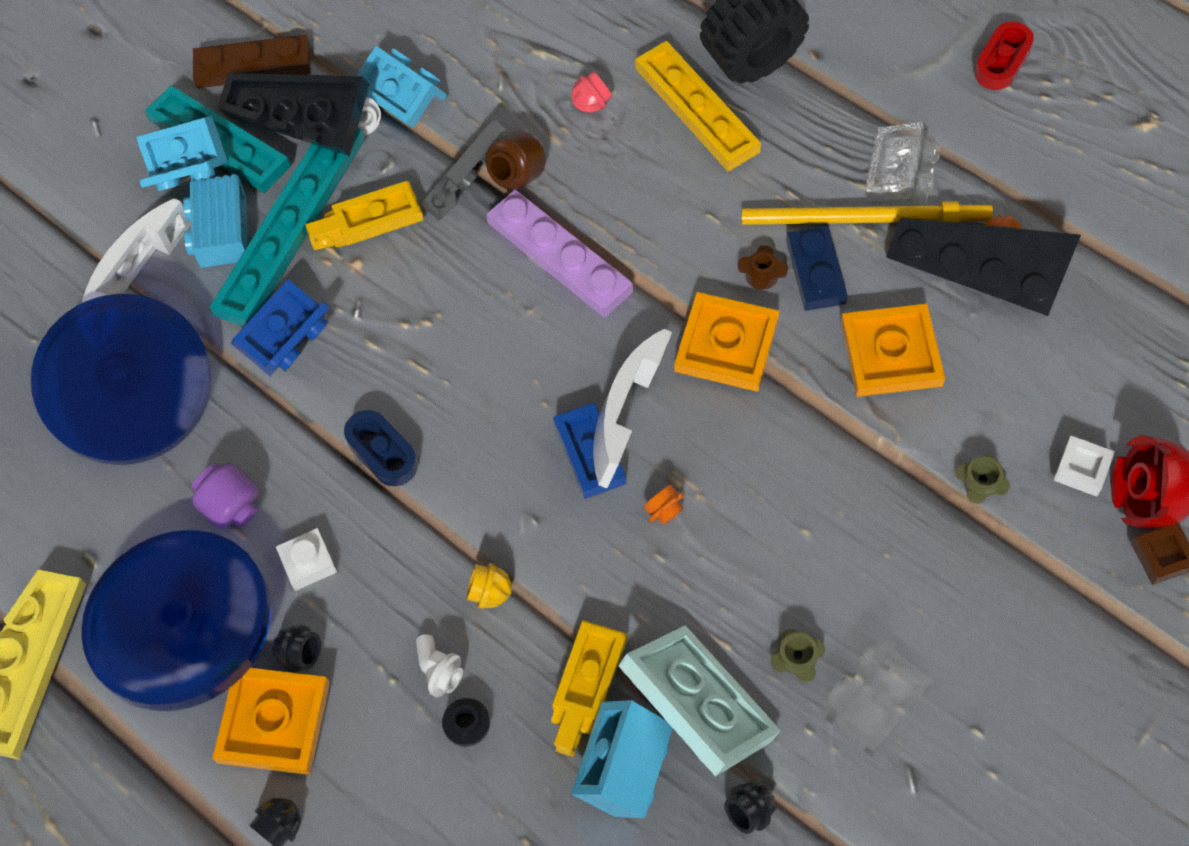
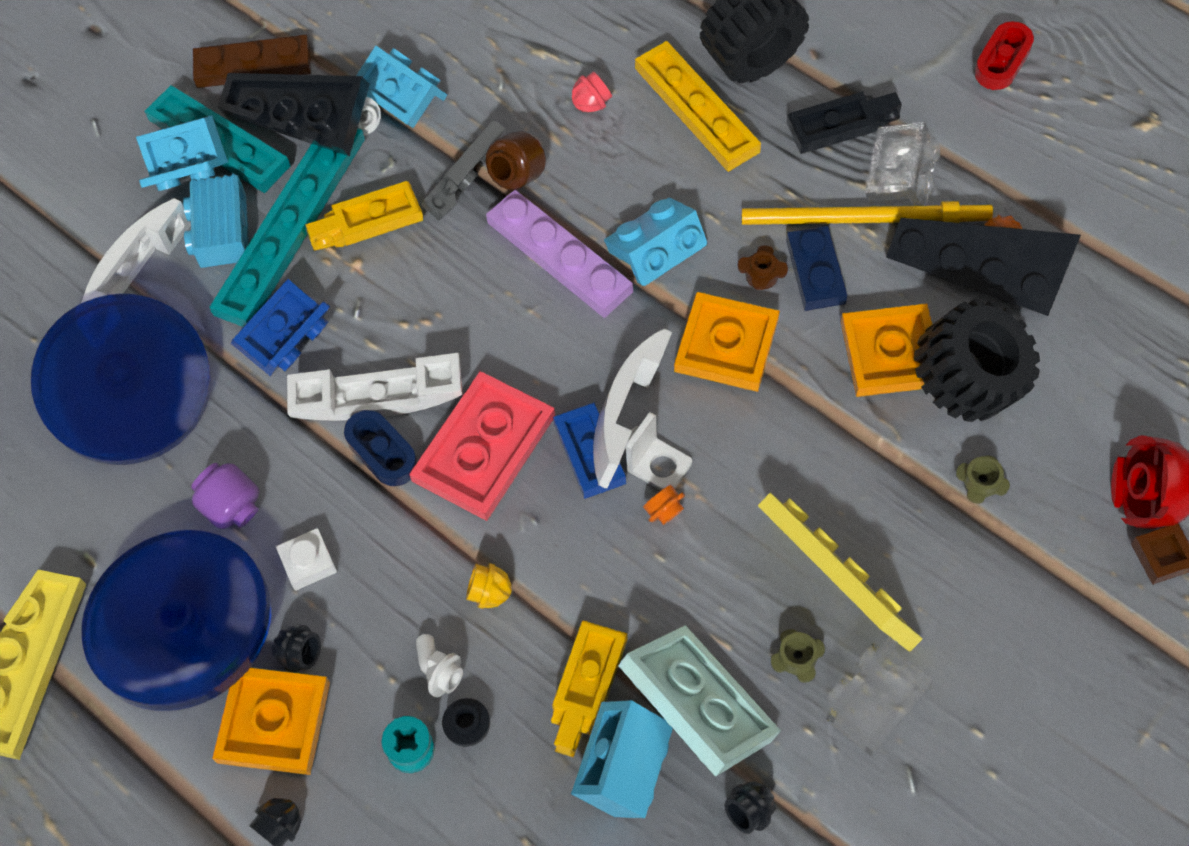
white plate [1053,435,1115,497] -> none
none -> white slope [287,353,462,421]
none -> teal wheel [381,716,435,774]
none -> coral plate [409,371,556,521]
none -> medium azure bracket [604,197,707,286]
none -> white bracket [625,412,692,491]
none -> light yellow wing [758,493,923,652]
none -> black hinge [787,91,902,154]
none -> black tyre [914,299,1040,422]

